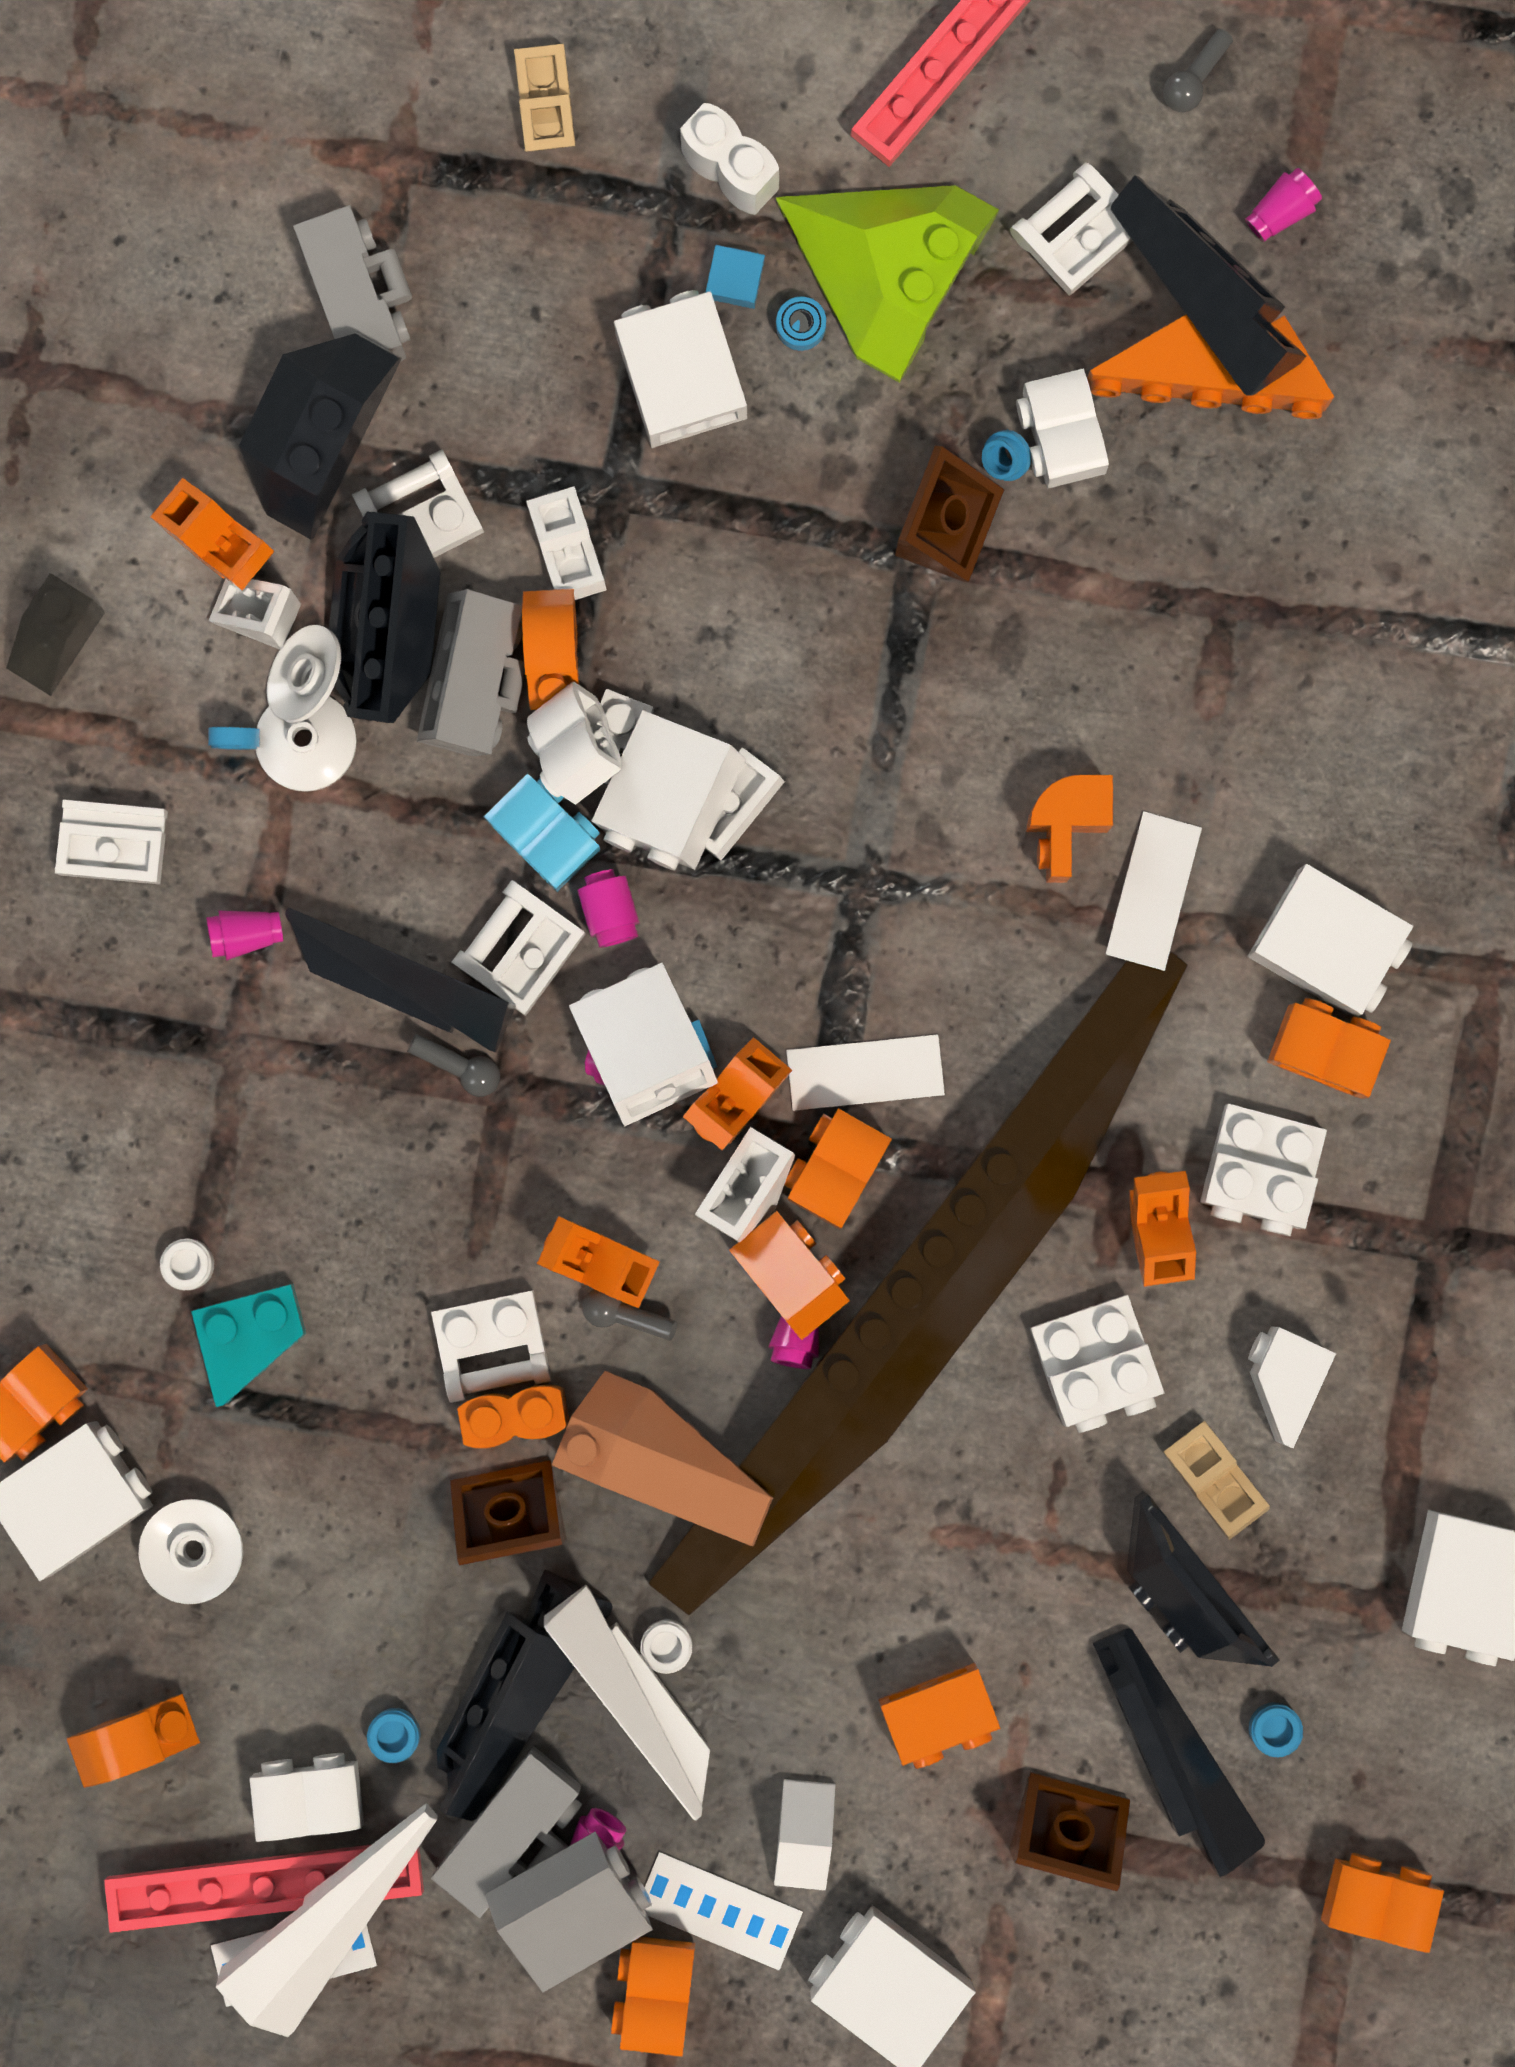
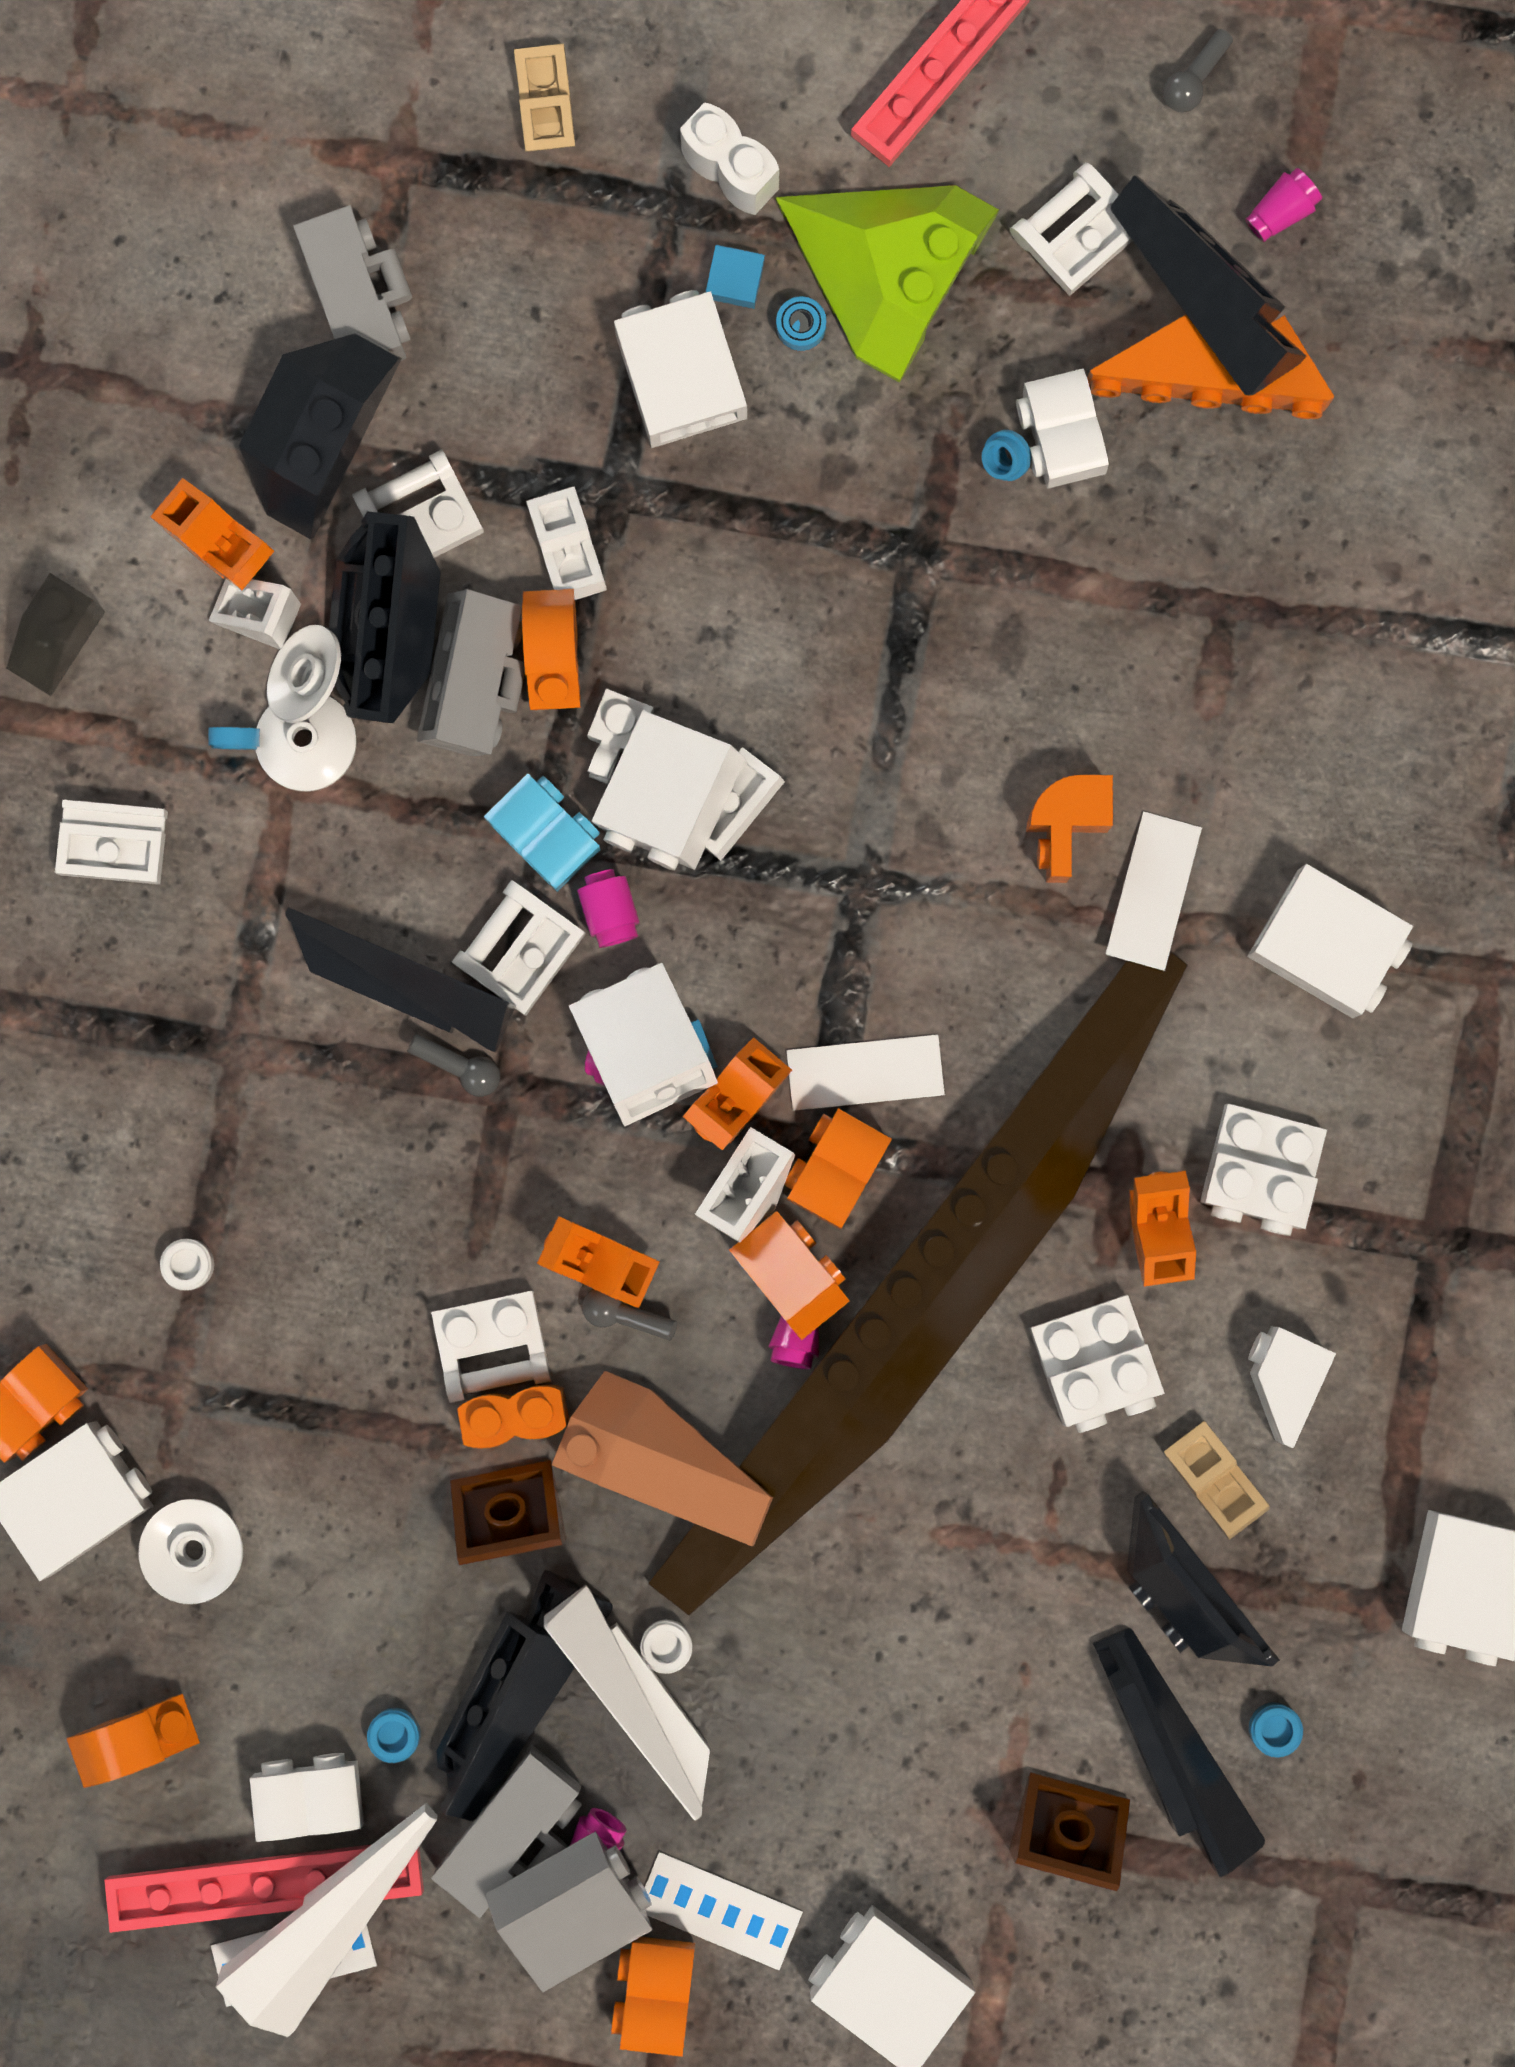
teal wing [191,1284,307,1407] -> none
dark pink cone [206,910,283,961] -> none
white brick [527,681,622,805] -> none
white slope [774,1779,835,1890] -> none
orange brick [878,1663,1001,1769] -> none
reddish brown slope [895,445,1004,582] -> none
orange brick [1267,998,1391,1099] -> none
orange brick [1321,1853,1444,1953] -> none

